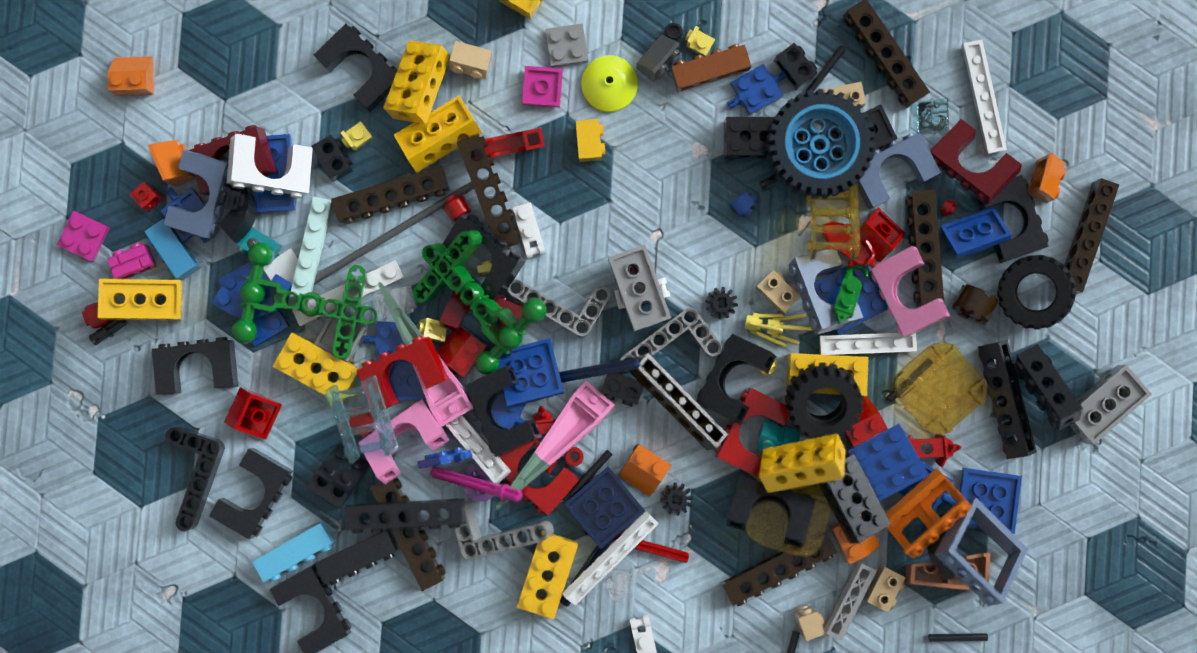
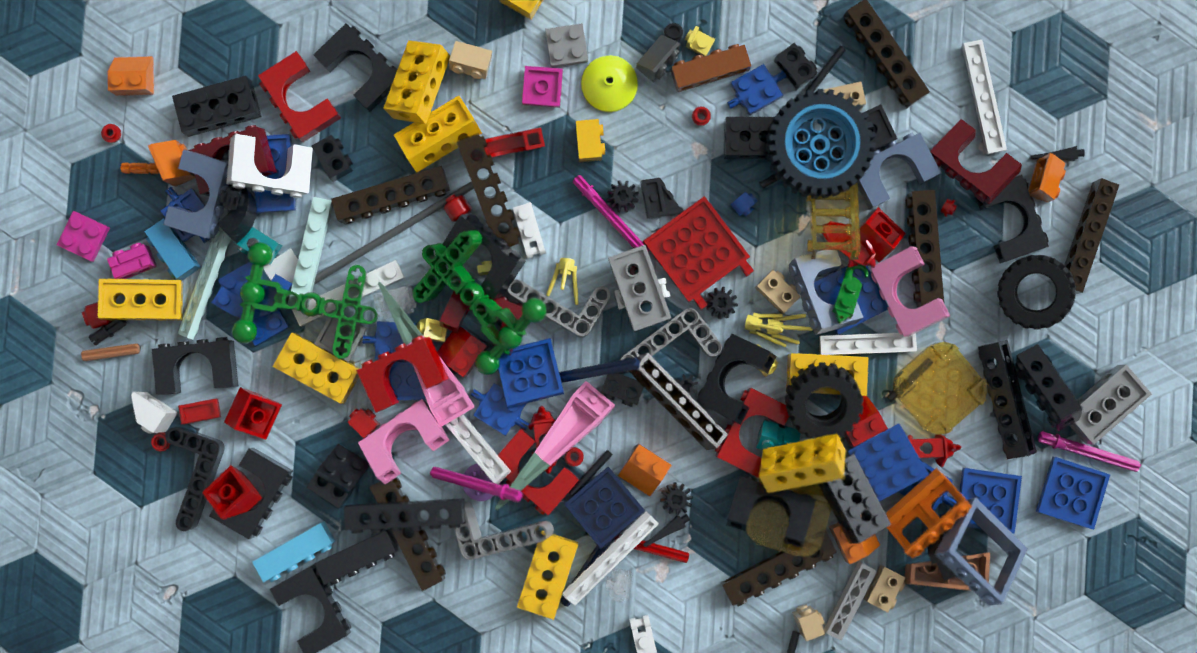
red brick [129,182,164,212] -> none
clear light blue fence [326,375,399,464] -> none
light yellow bracket [340,121,373,151] -> none
blue plate [417,447,472,469] -> none
black arch [465,366,542,457] -> none
clear light blue piece [917,98,949,135] -> none
black bar [928,633,988,642] -> none
blue plate [940,207,1012,258] -> none
dark brown brick [952,284,999,326] -> none
none -> nougat axle [81,343,140,361]
none -> red plate [101,124,121,143]
none -> orange axle [121,163,159,174]
none -> white slope [131,392,178,434]
none -> red plate [151,432,171,452]
none -> black brick [172,76,262,137]
none -> light aqua plate [178,227,231,340]
none -> red tile [178,398,221,424]
none -> red slope [202,465,262,519]
none -> red arch [258,51,341,142]
none -> light yellow plant [546,258,579,305]
none -> dark pink axle [573,175,649,251]
none -> black gear [607,180,639,213]
none -> black wing [640,178,683,219]
none -> red plate [643,196,754,310]
none -> black piece [643,514,690,547]
none -> black gear [675,374,698,395]
none -> red plate [692,107,711,126]
none -> black piece [1030,146,1085,161]
none -> blue plate [1036,456,1111,530]
none -> dark pink axle [1037,431,1141,472]

